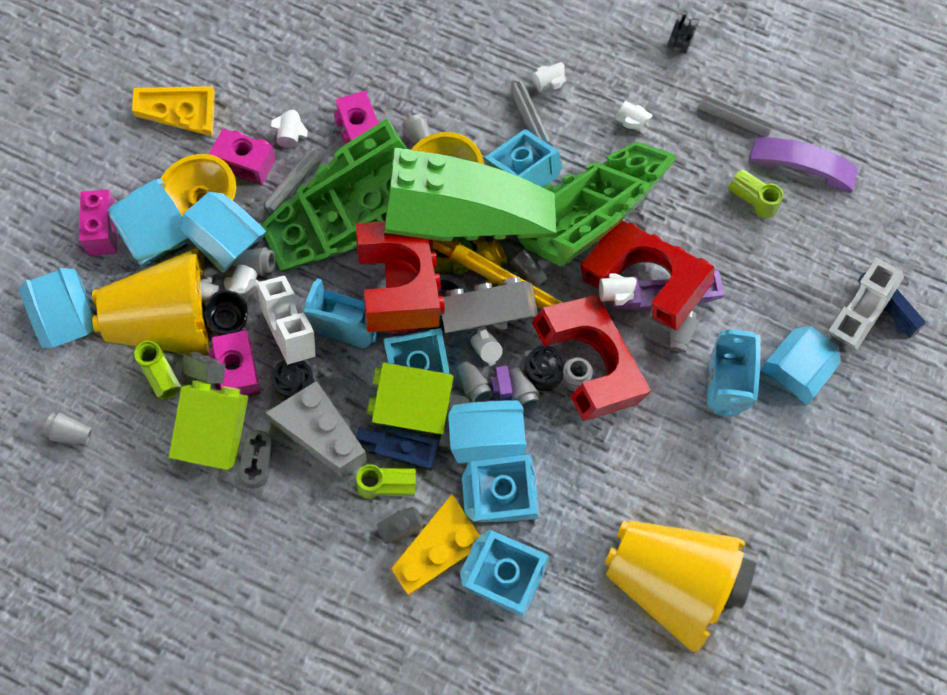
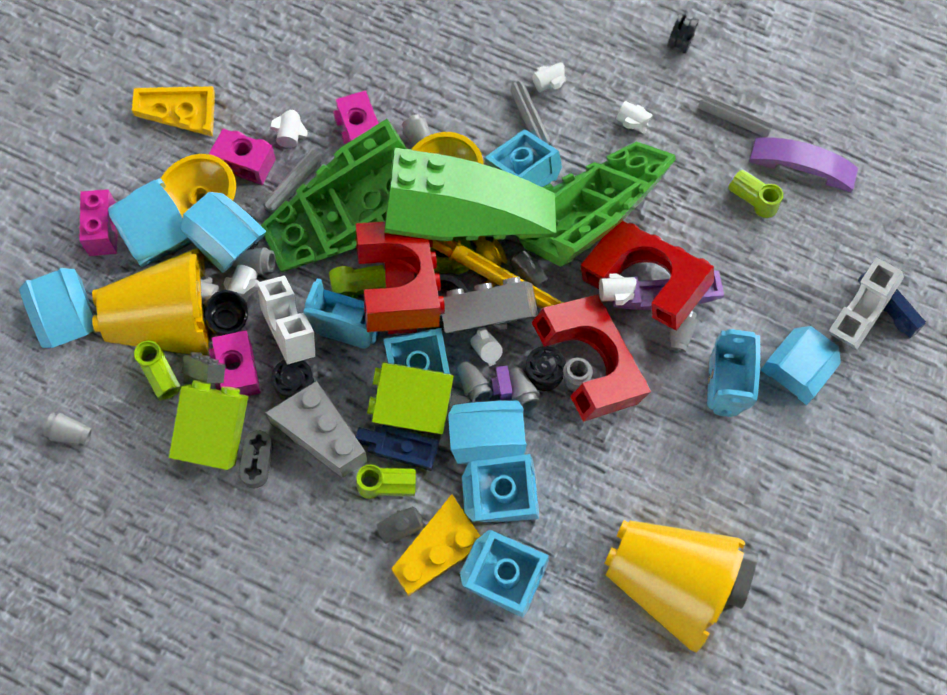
none -> lime piece [329,265,386,299]

